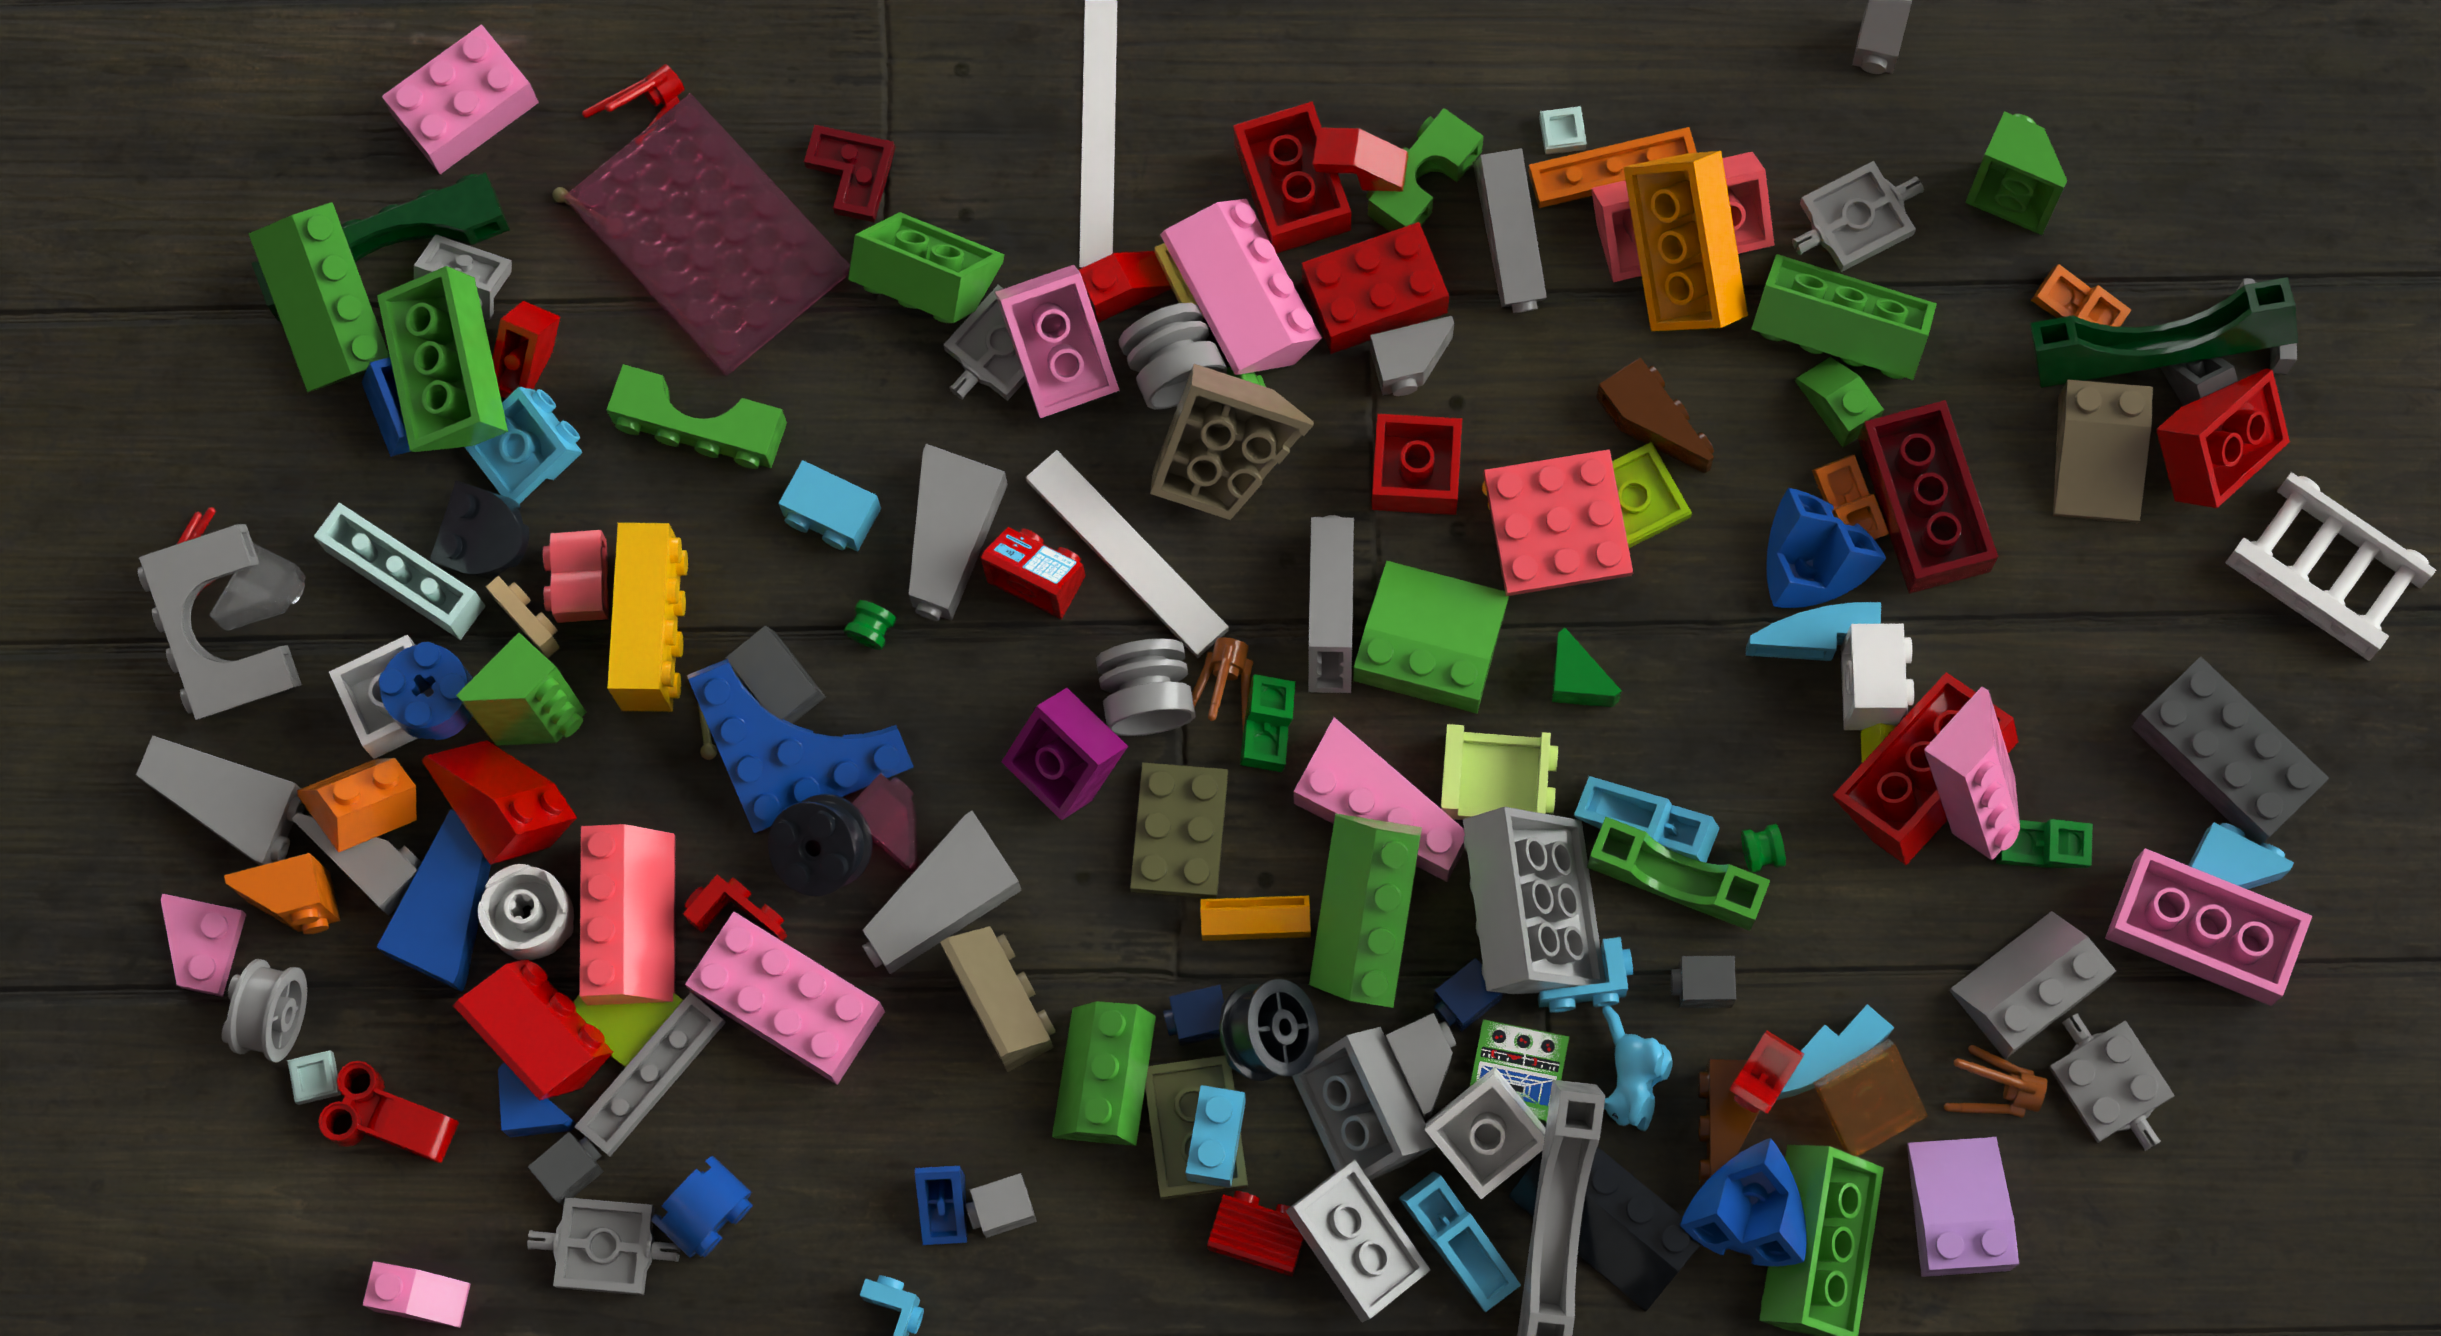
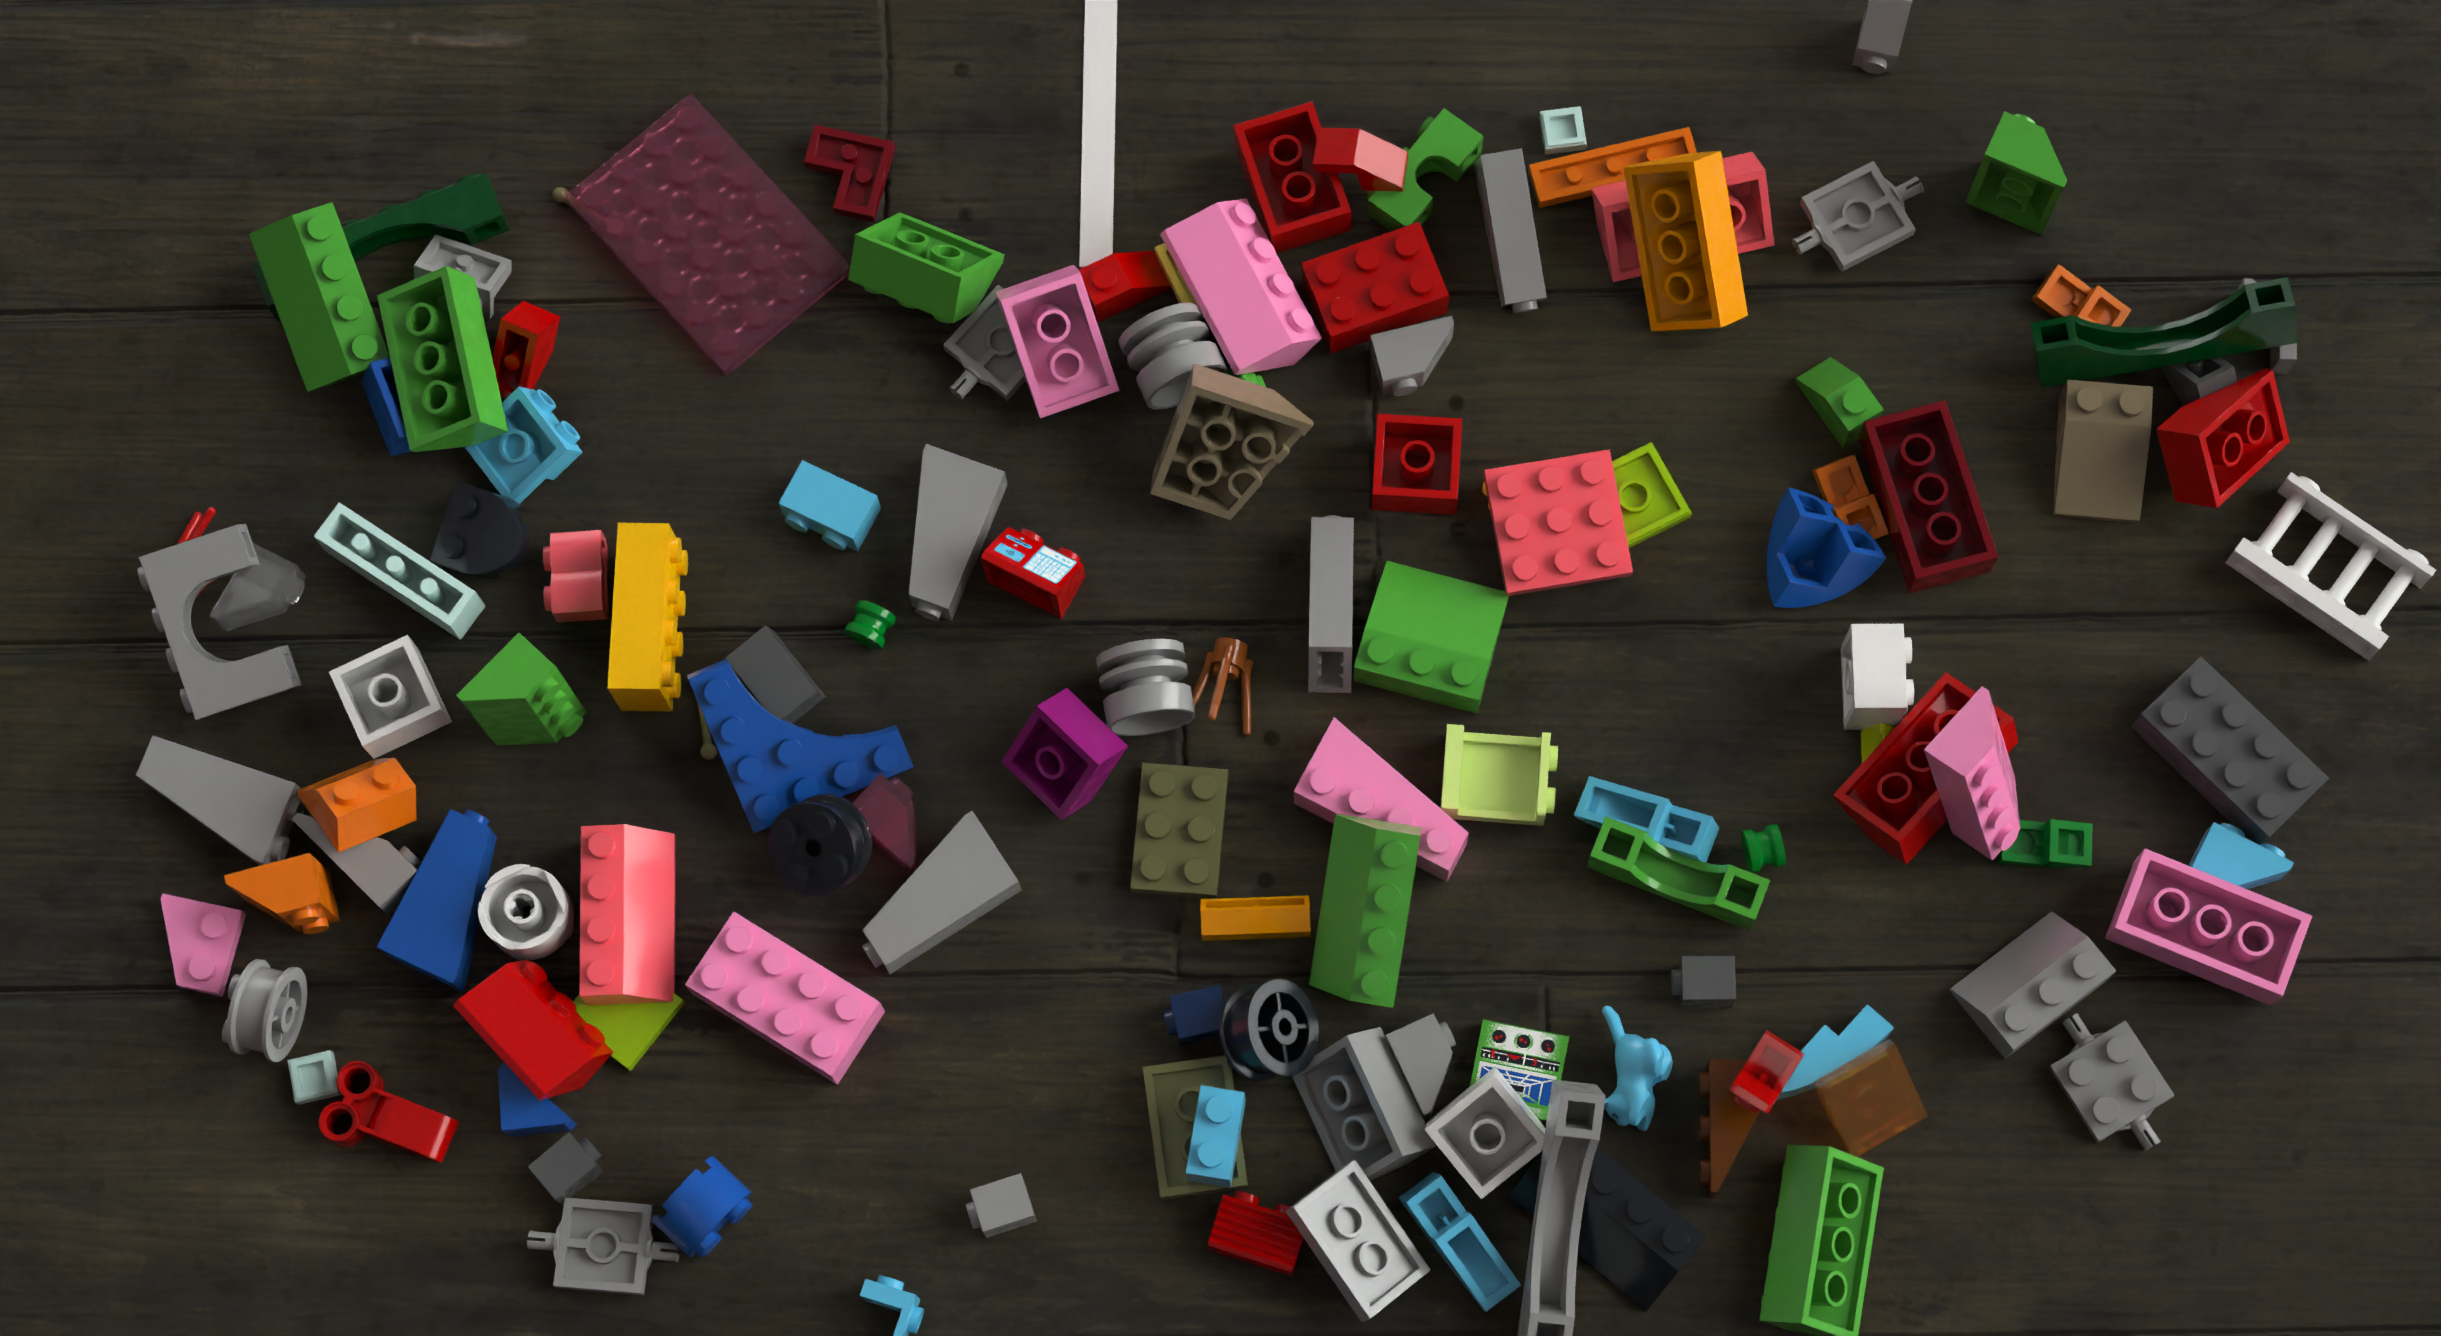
bright pink slope [363,1261,471,1328] -> none
blue brick [379,642,472,740] -> none
bright pink brick [382,24,539,174] -> none
red slope [422,740,577,864] -> none
tan plate [486,576,560,659] -> none
light grey plate [574,992,726,1157] -> none
red plant [582,64,685,148] -> none
bright green arch [607,364,787,469] -> none
red bracket [683,875,787,942] -> none
blue slope [915,1166,967,1245] -> none
dark tan slope [940,926,1056,1072] -> none
white tile [1026,450,1229,658] -> none
bright green slope [1052,1001,1156,1146] -> none
green slope [1240,674,1295,772] -> none
dark blue brick [1433,958,1503,1032] -> none
light grey slope [1463,807,1606,994] -> none
medium azure bracket [1538,937,1633,1012] -> none
green slope [1552,628,1622,707] -> none
reddish brown slope [1596,357,1714,473] -> none
blue brick [1680,1138,1807,1266] -> none
medium azure slope [1746,602,1881,661] -> none
bright green slope [1751,254,1937,380] -> none
lavender slope [1907,1137,2019,1277] -> none
dark orange plant [1944,1045,2047,1118] -> none

